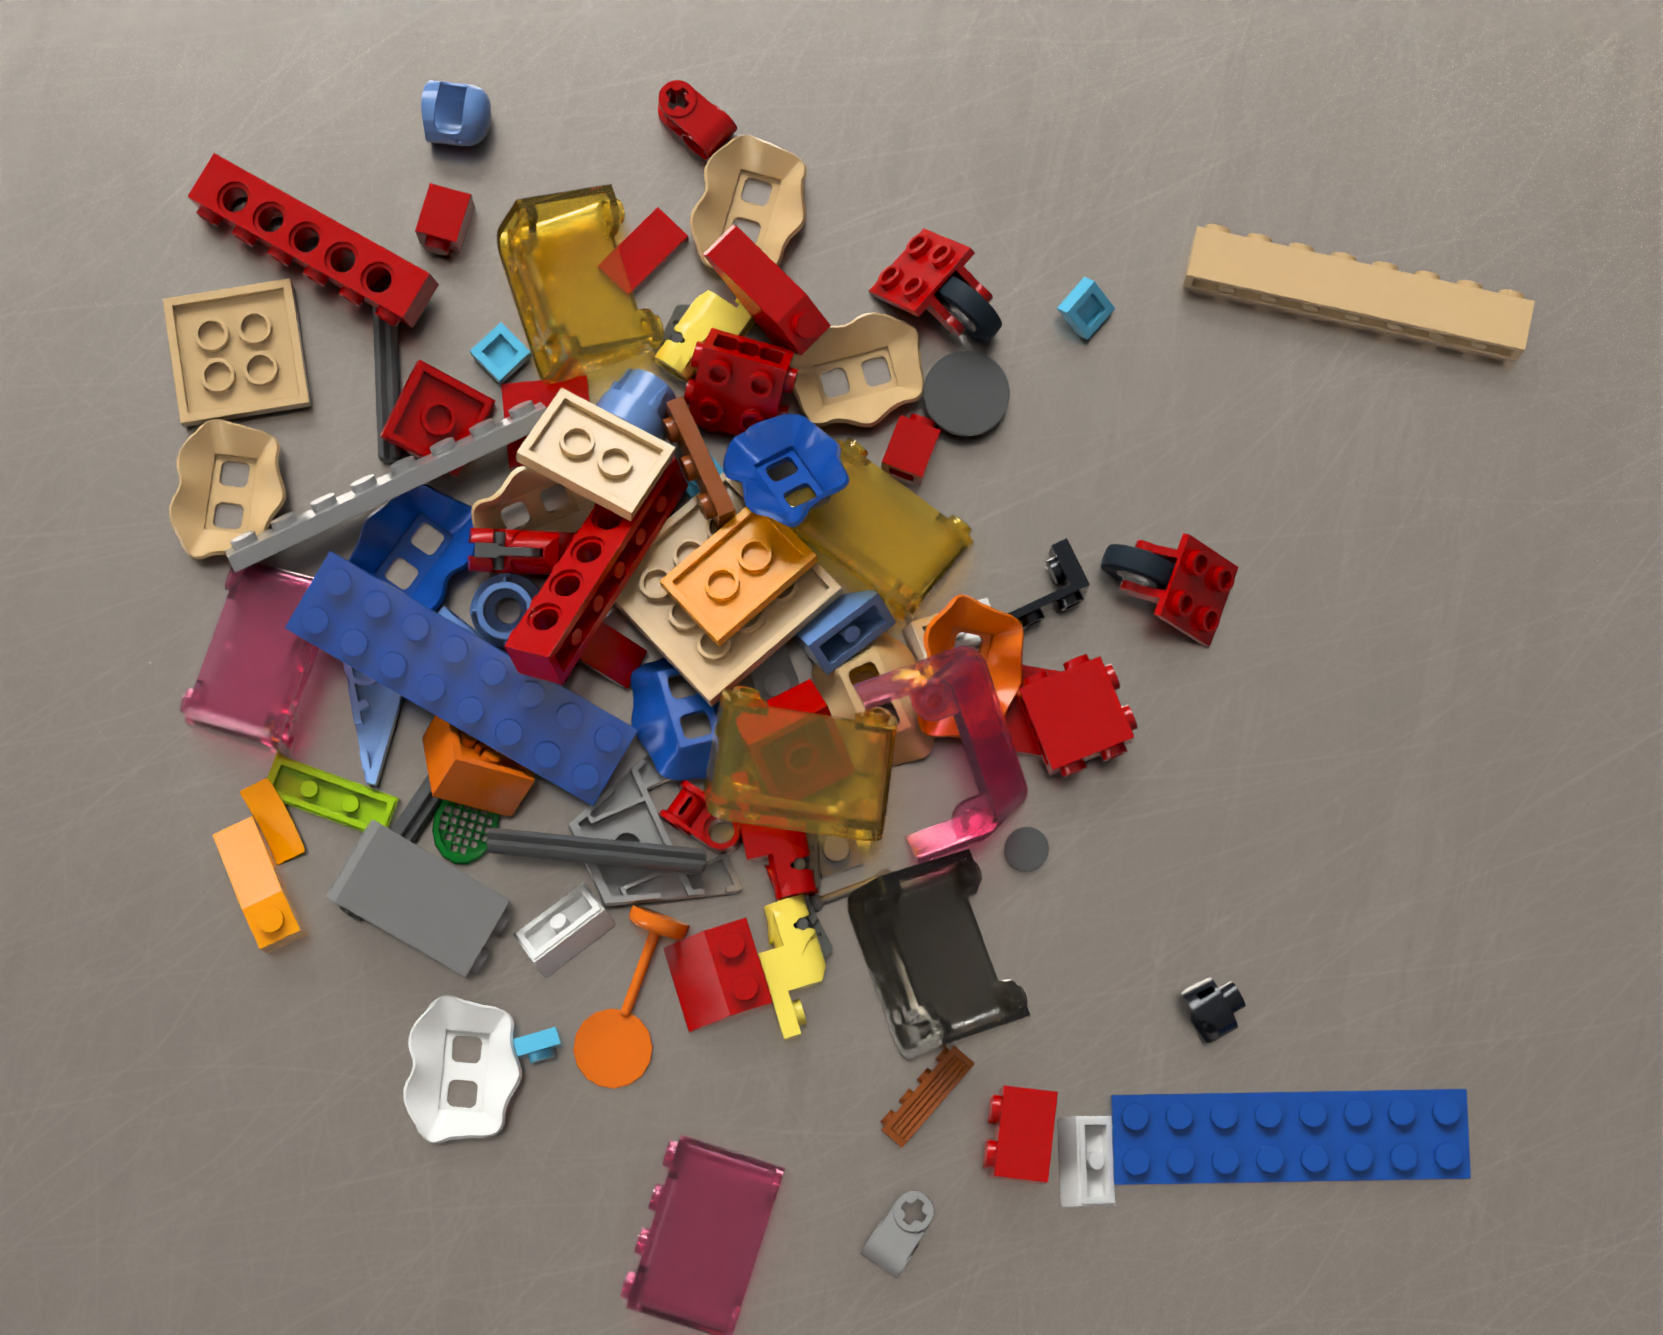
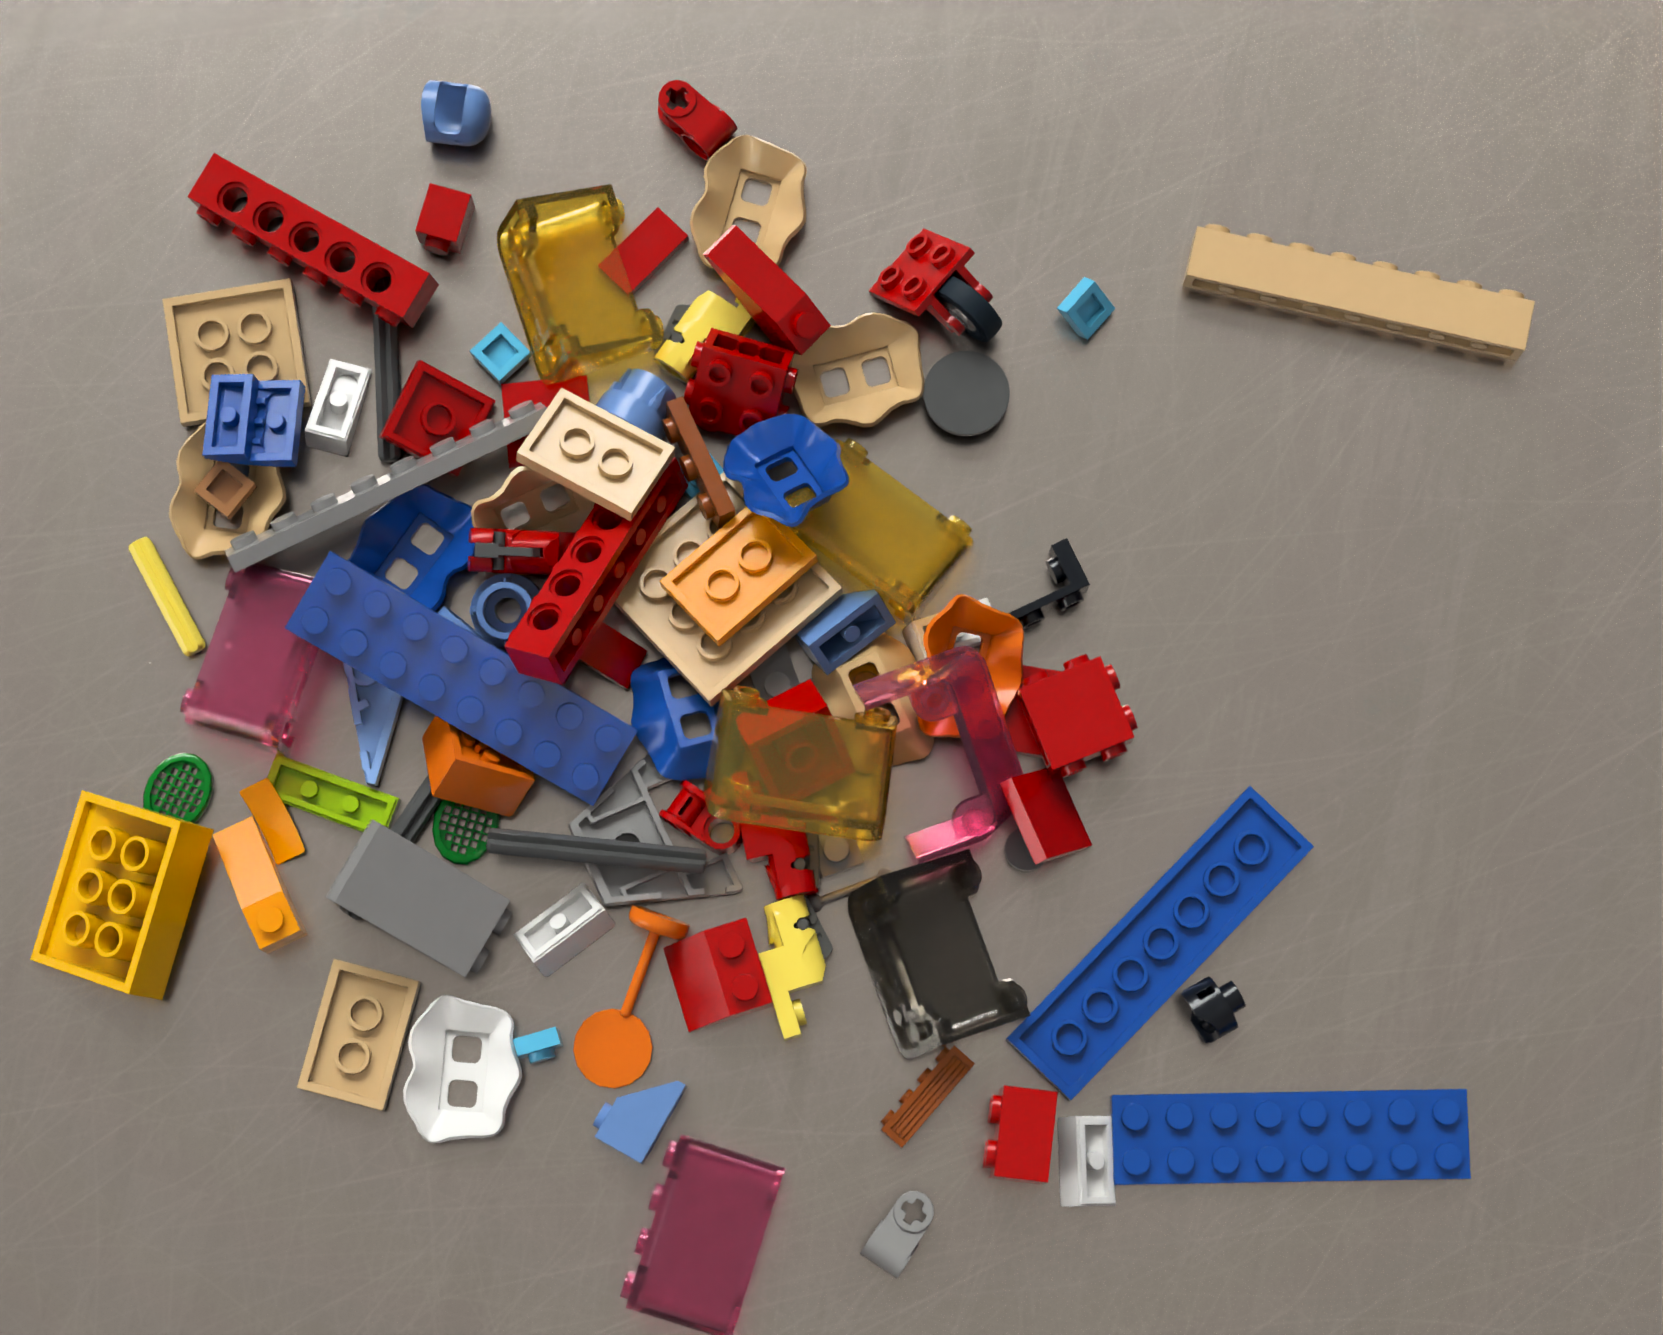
red brick [881,414,941,487] -> none
red plate [1101,533,1239,647] -> none
none -> yellow slope [30,790,214,1000]
none -> light yellow axle [129,537,206,657]
none -> green piece [143,753,213,823]
none -> medium nougat plate [194,461,257,520]
none -> slope [202,374,305,467]
none -> tan plate [297,959,421,1111]
none -> white slope [305,359,372,456]
none -> medium blue slope [593,1081,687,1165]
none -> red tile [999,768,1092,865]
none -> blue plate [1006,786,1314,1101]

